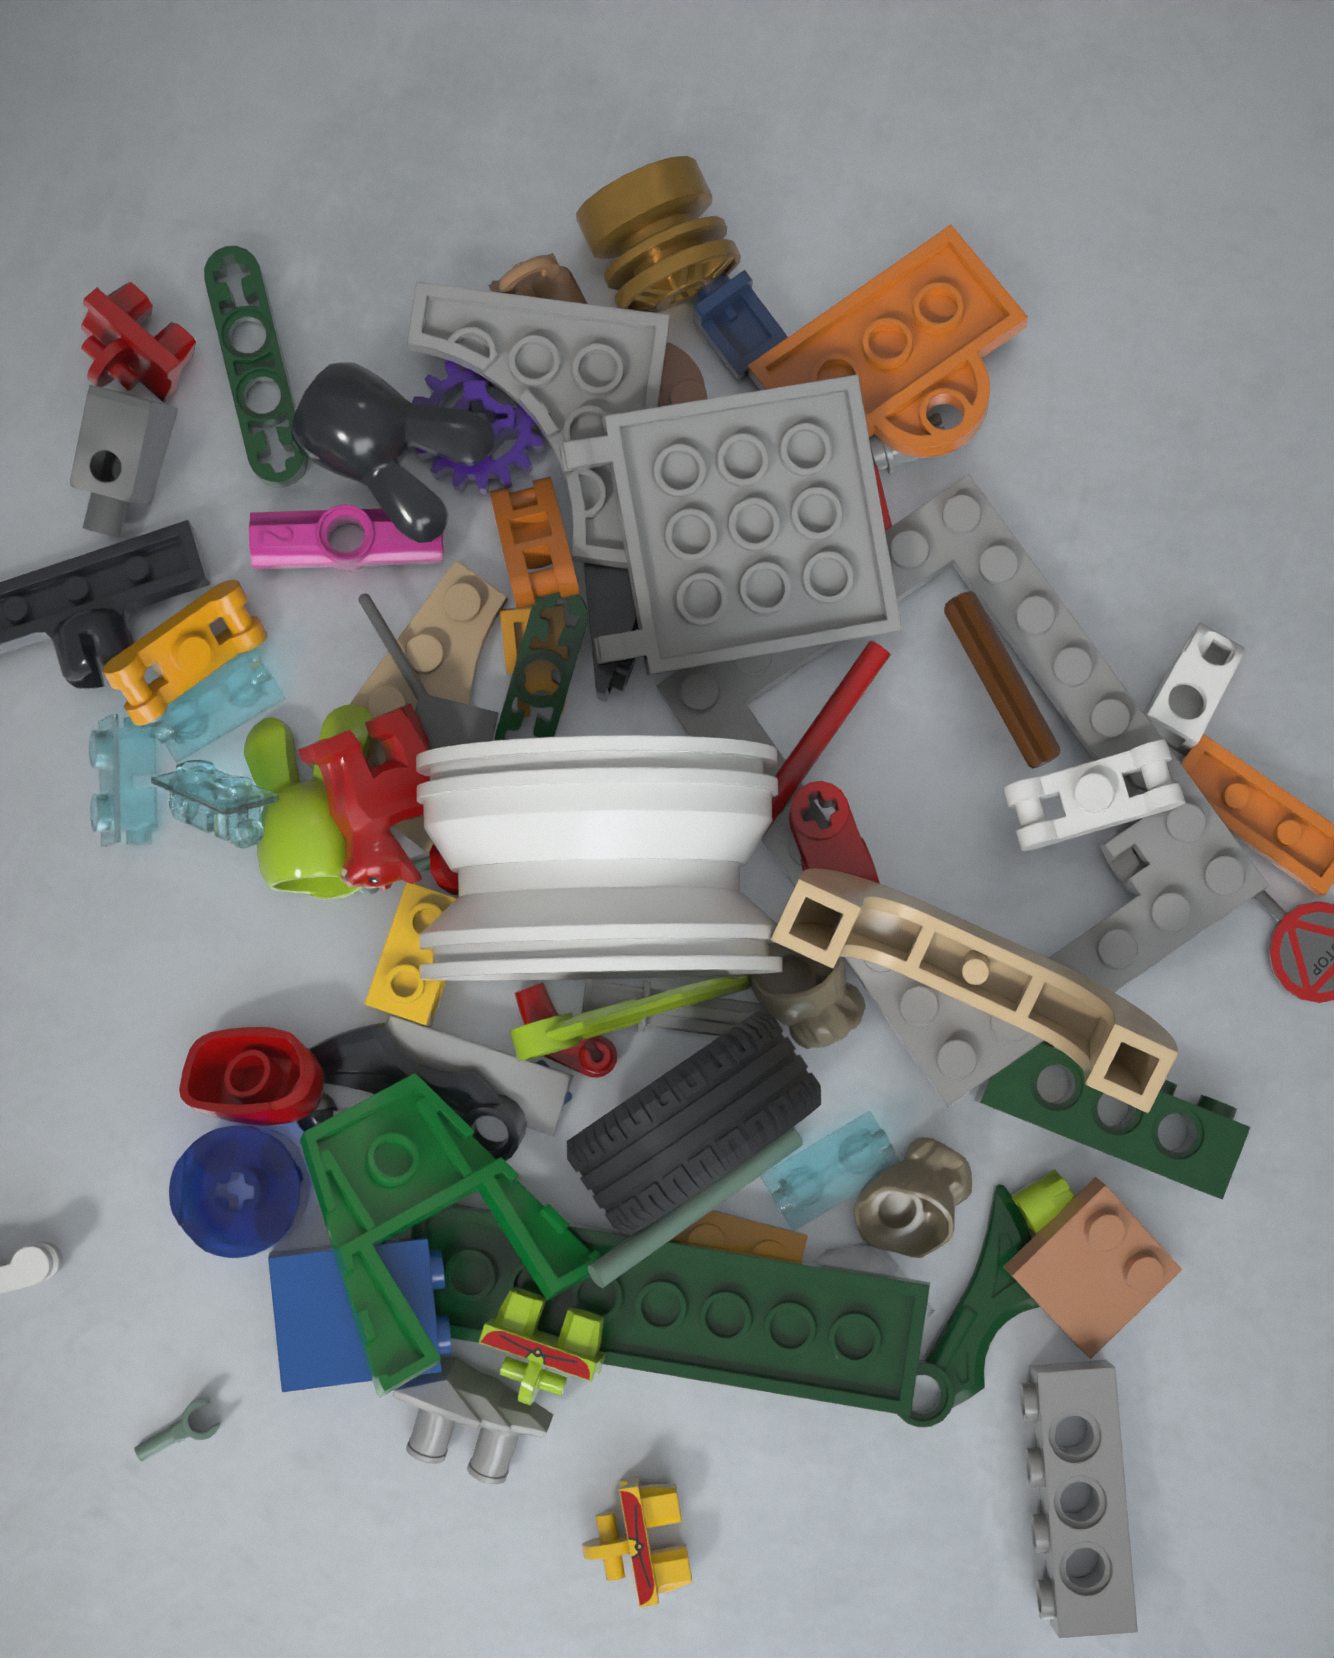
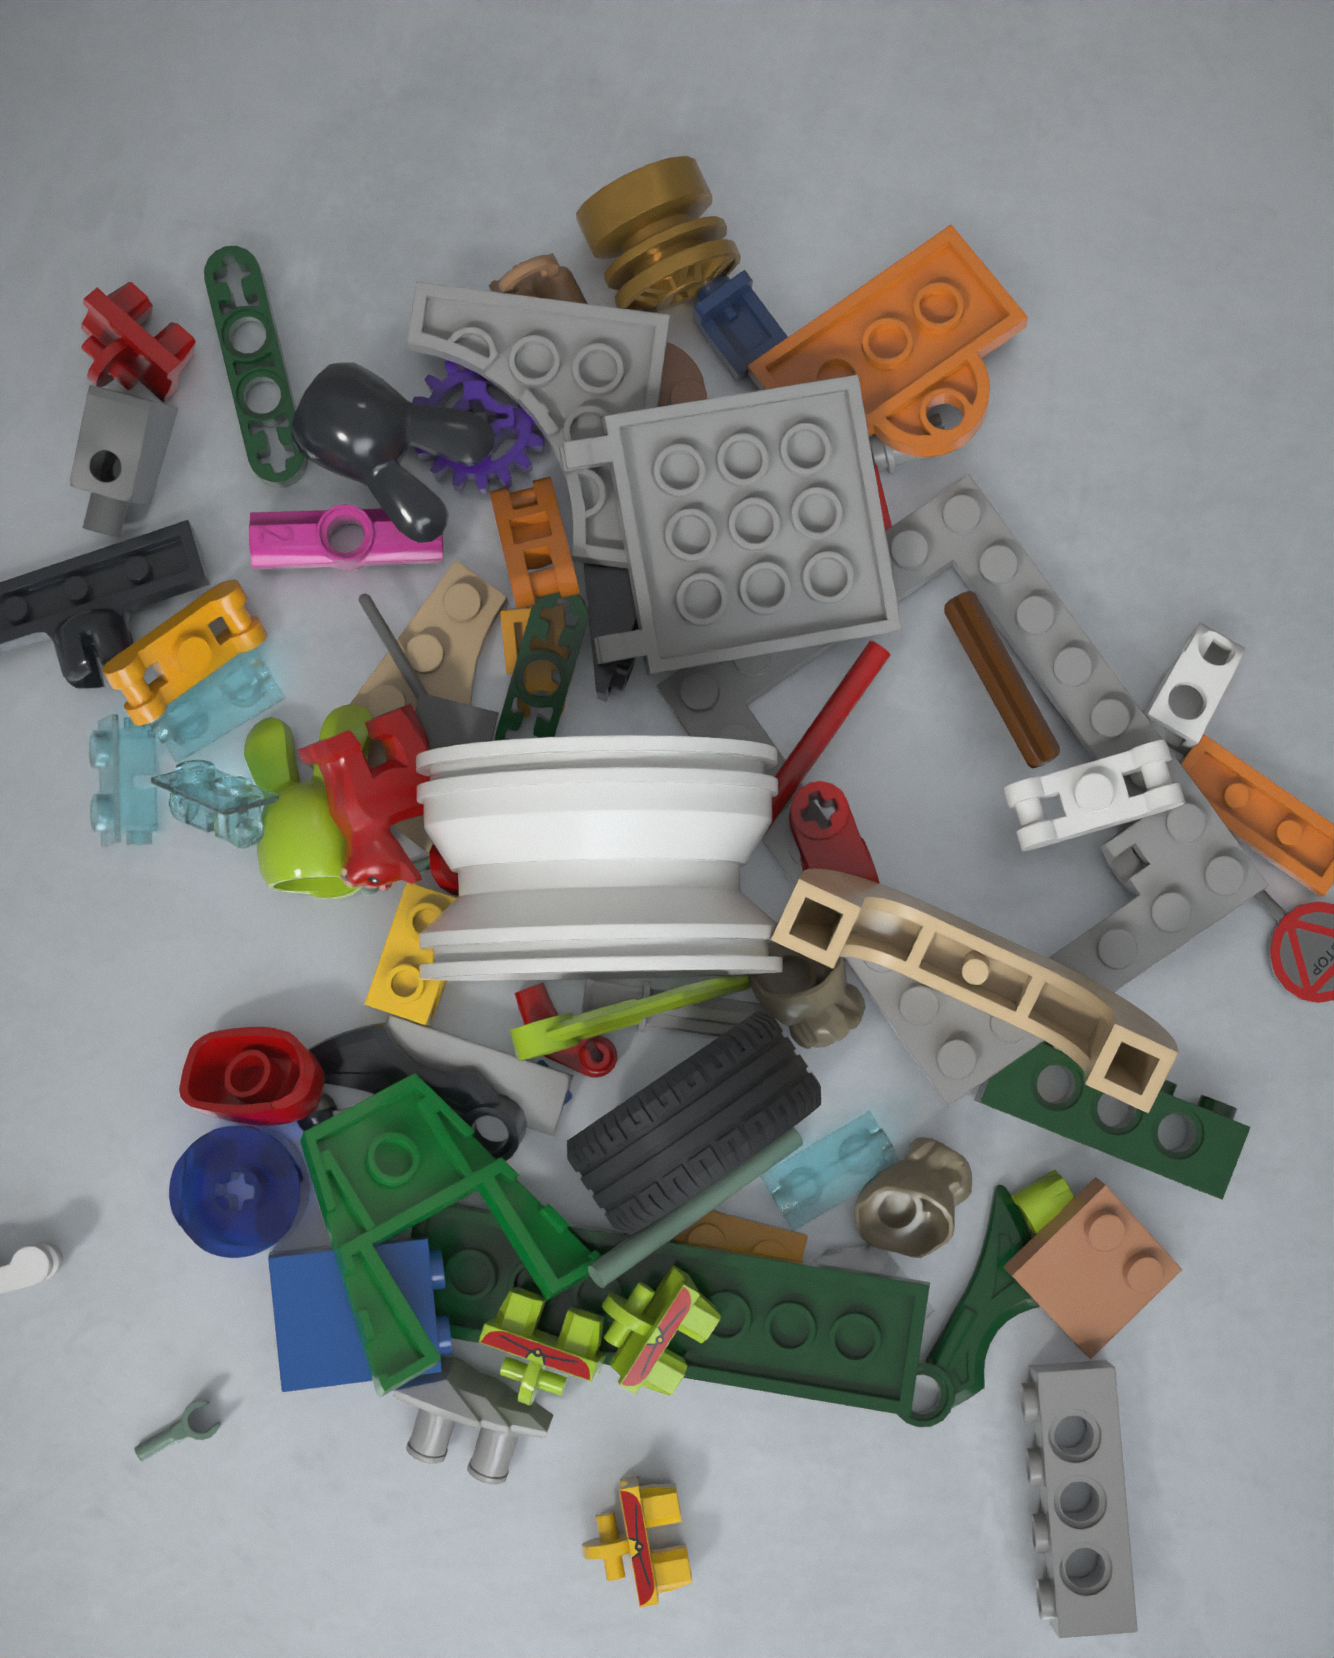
none -> lime hips [602,1265,721,1396]

